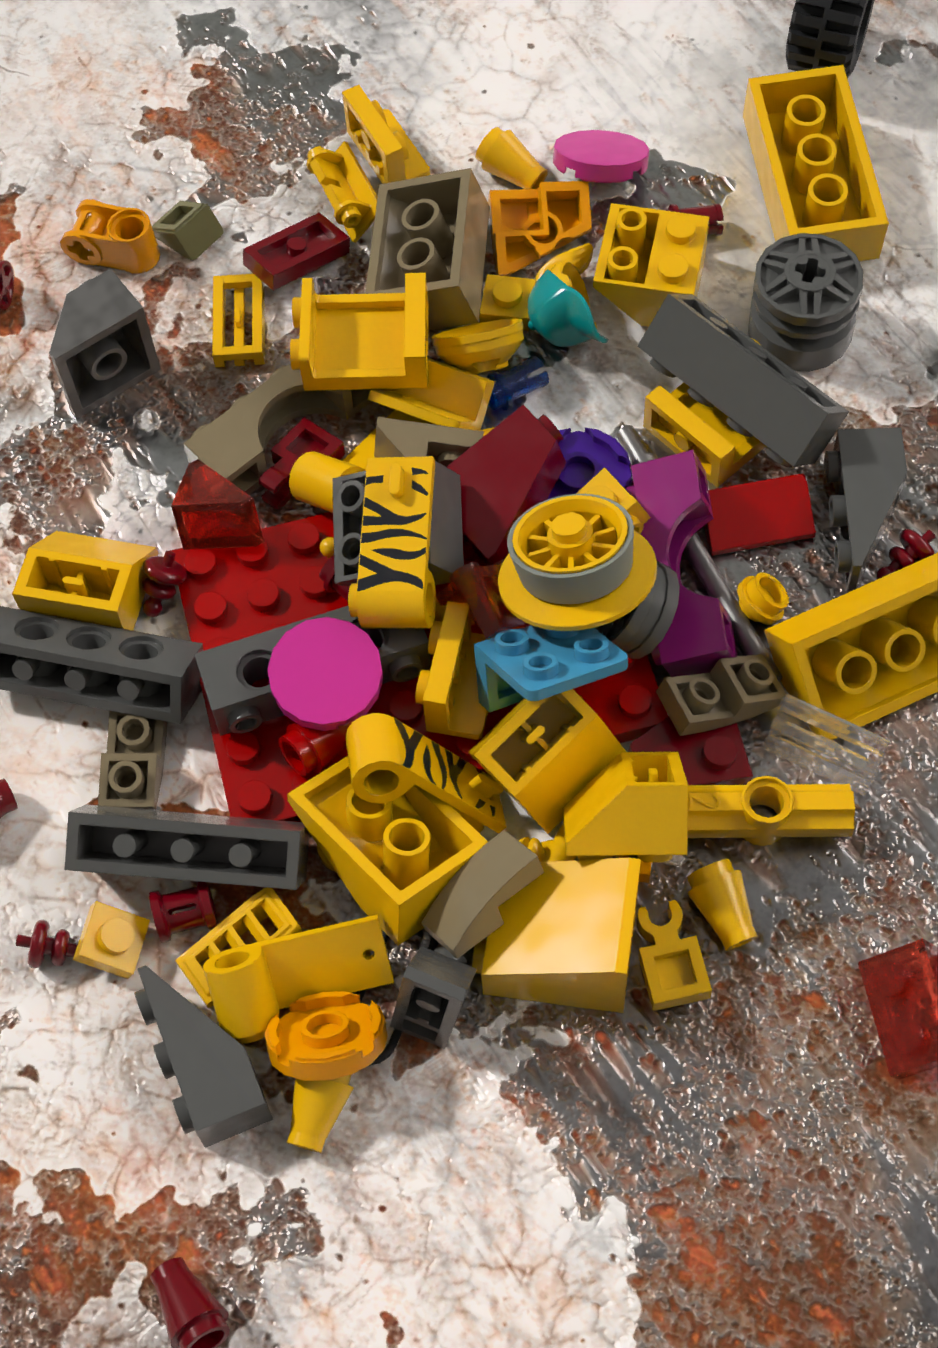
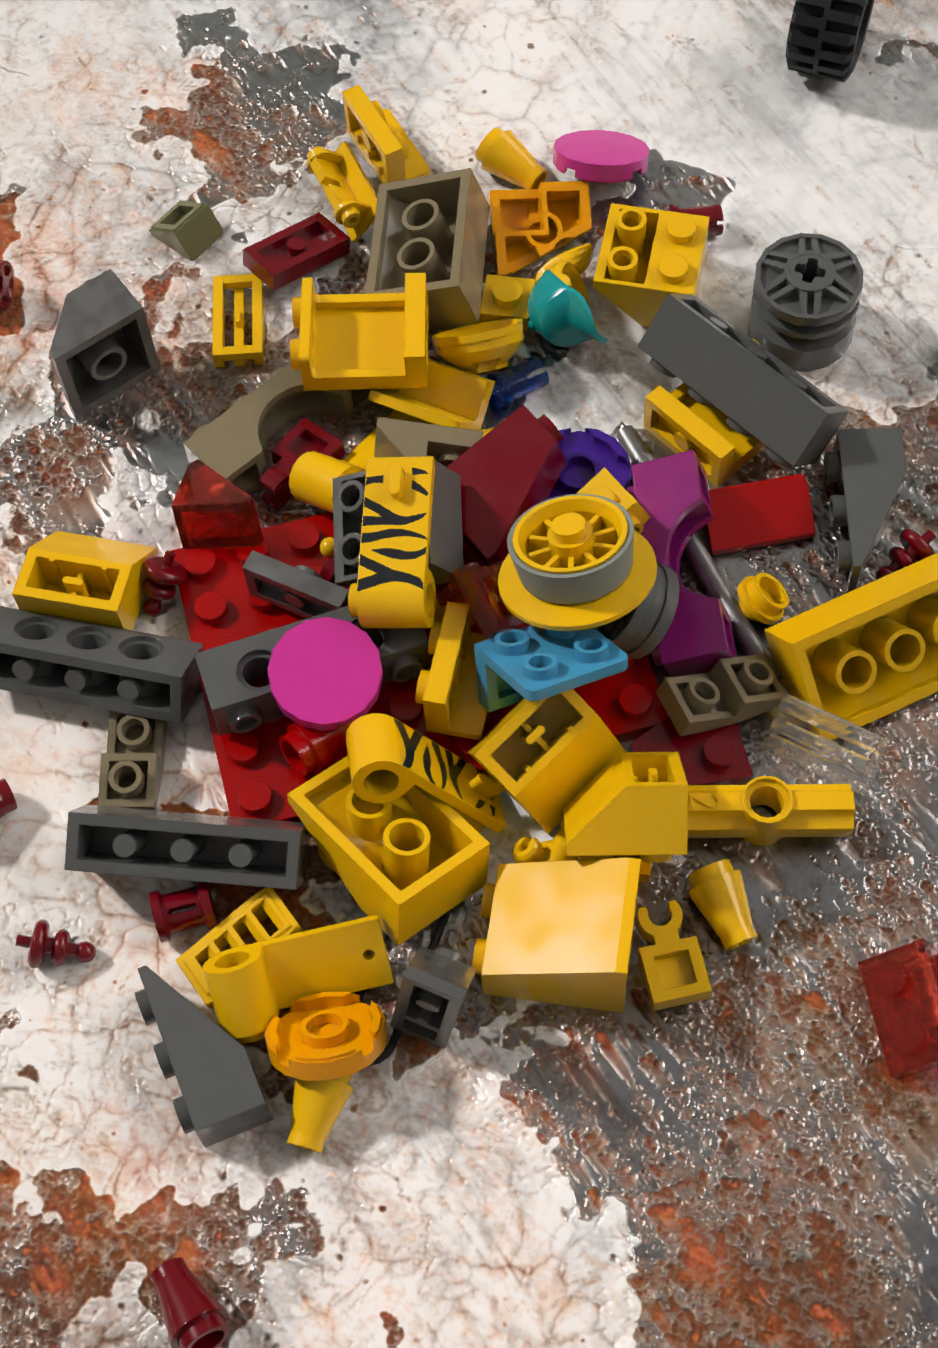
light orange piece [60,199,161,274] -> none
yellow plate [73,901,150,979] -> none
dark tan slope [422,830,544,959] -> none
yellow brick [743,65,889,261] -> none
none -> flat silver plate [242,550,349,618]

